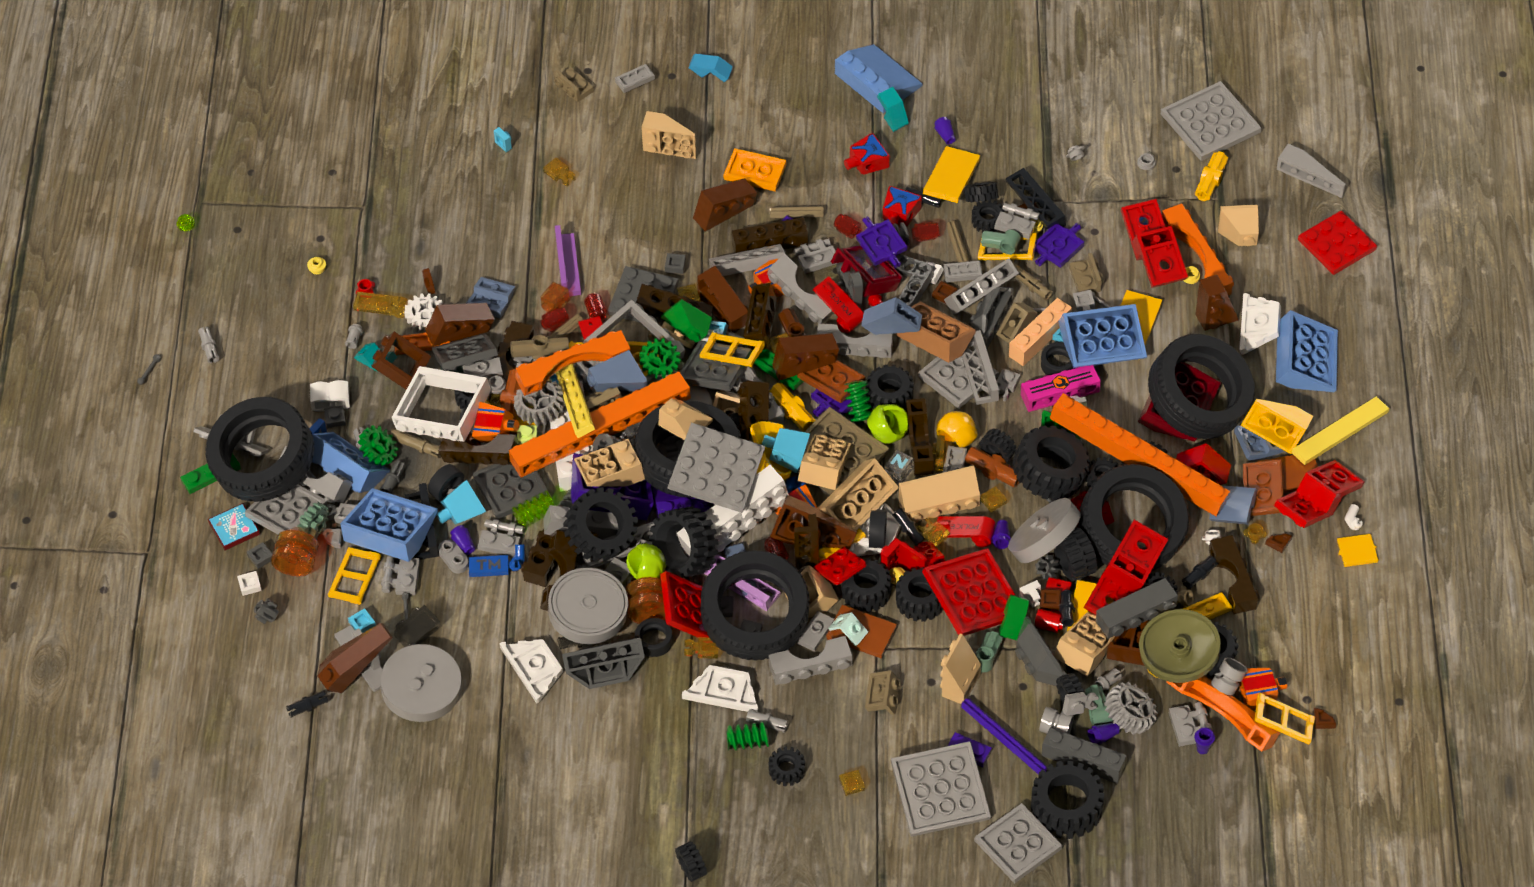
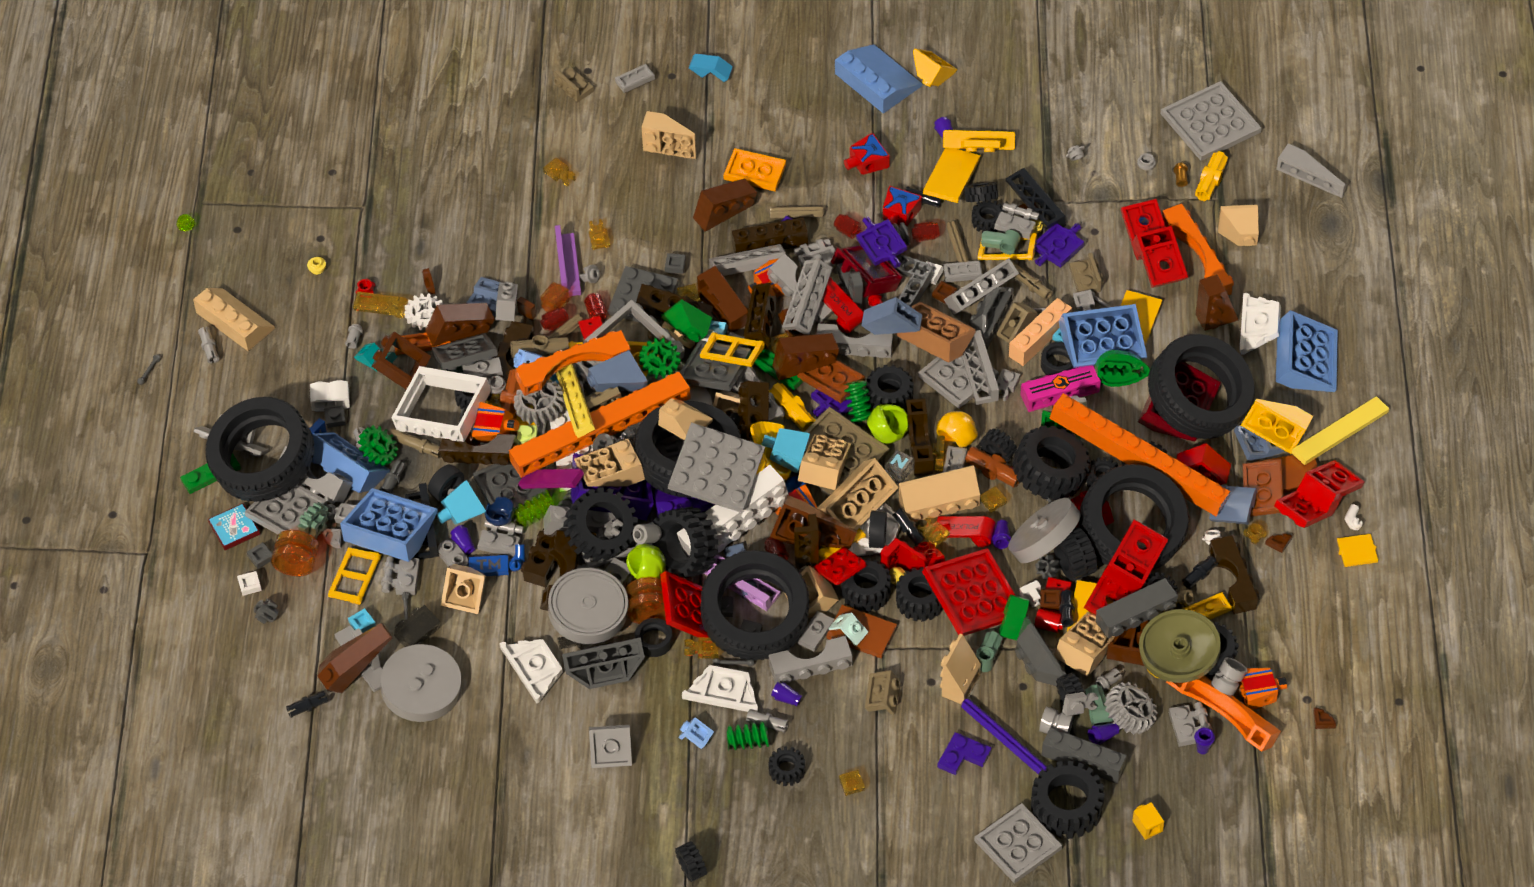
medium azure plate [494,127,512,152] -> none
teal slope [877,87,909,132] -> none
light grey plate [891,742,991,837] -> none
light yellow plate [1183,266,1200,284] -> none
yellow window [1254,693,1315,745] -> none
red plate [1298,210,1377,275] -> none
none -> tan slope [193,288,275,351]
none -> tan slope [441,564,486,614]
none -> dark blue hair [485,497,515,527]
none -> light grey brick [495,282,518,321]
none -> light blue bracket [514,349,544,368]
none -> reddish brown tile [517,297,536,321]
none -> magenta tile [518,469,584,489]
none -> light grey plate [579,265,600,283]
none -> clear yellow plate [589,219,610,250]
none -> light grey bracket [589,725,632,768]
none -> light grey plate [596,519,623,540]
none -> light grey brick [633,523,662,544]
none -> light blue bracket [678,717,714,749]
none -> dark grey hinge [713,659,755,667]
none -> dark purple cone [771,682,802,706]
none -> light grey fence [782,259,833,335]
none -> yellow slope [913,48,957,87]
none -> yellow bracket [943,130,1015,153]
none -> green piece [1095,350,1150,387]
none -> yellow brick [1132,802,1164,840]
none -> pearl gold pin [1173,163,1188,187]

